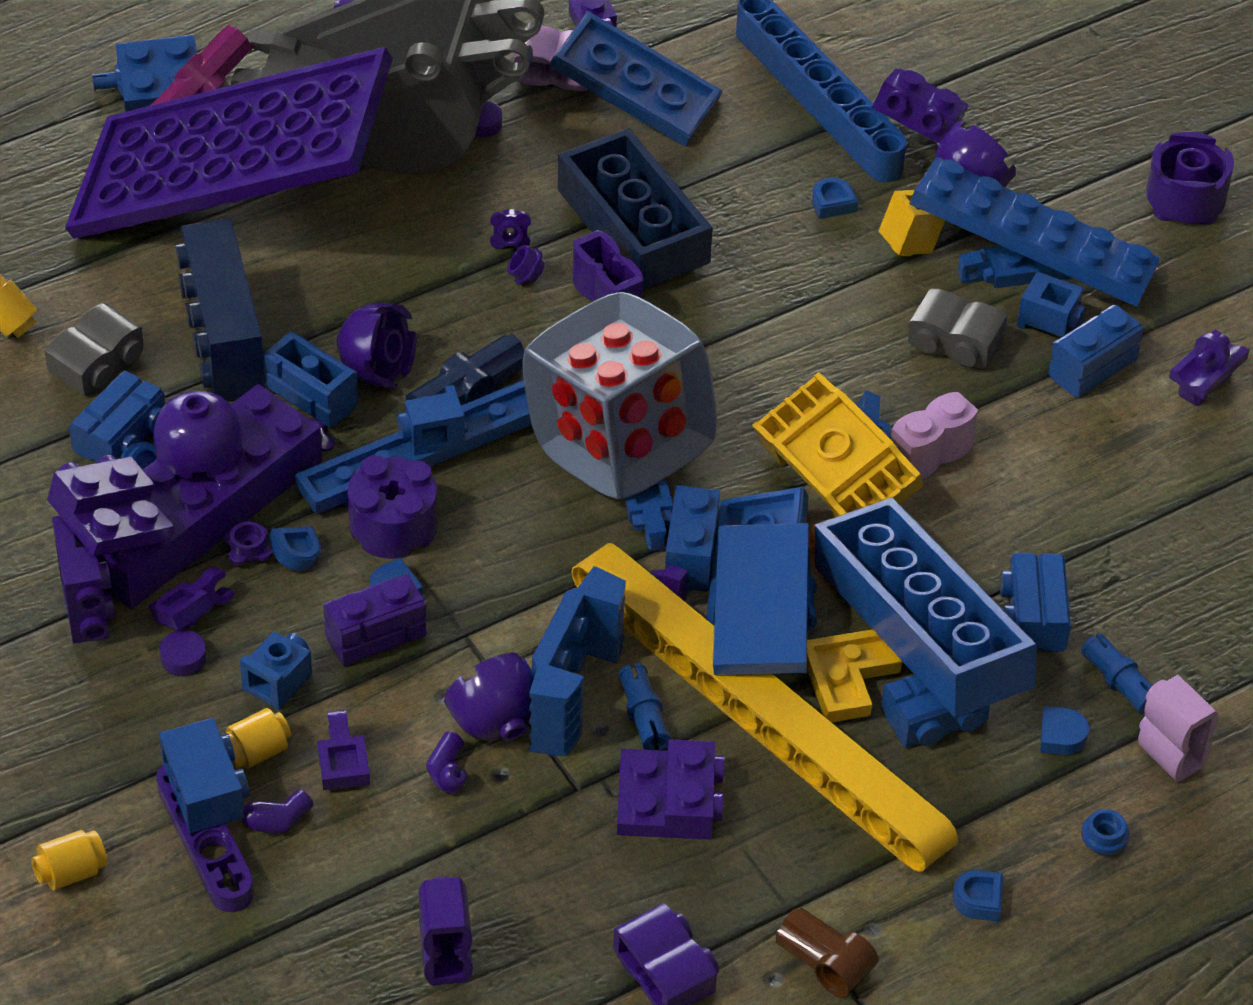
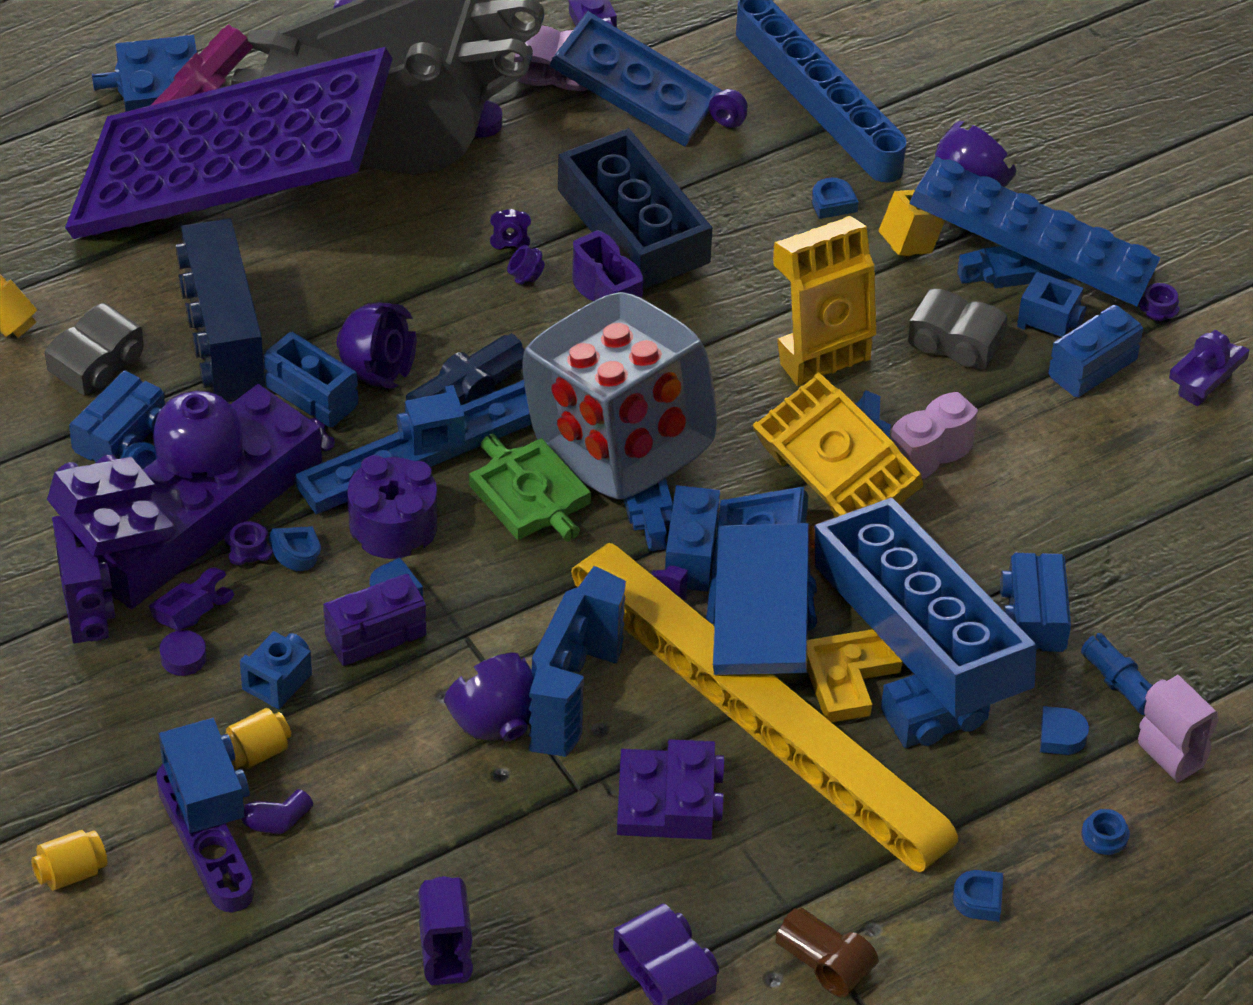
dark purple plate [317,710,370,790] -> none
dark purple arm [426,731,467,793] -> none
blue pin [618,663,671,750] -> none
dark purple plate [871,68,969,143] -> none
dark purple brick [1146,132,1234,225] -> none
none -> bright green plate [469,434,591,542]
none -> dark purple plate [709,89,748,128]
none -> yellow plate [773,216,876,386]
none -> dark purple plate [1139,283,1180,321]

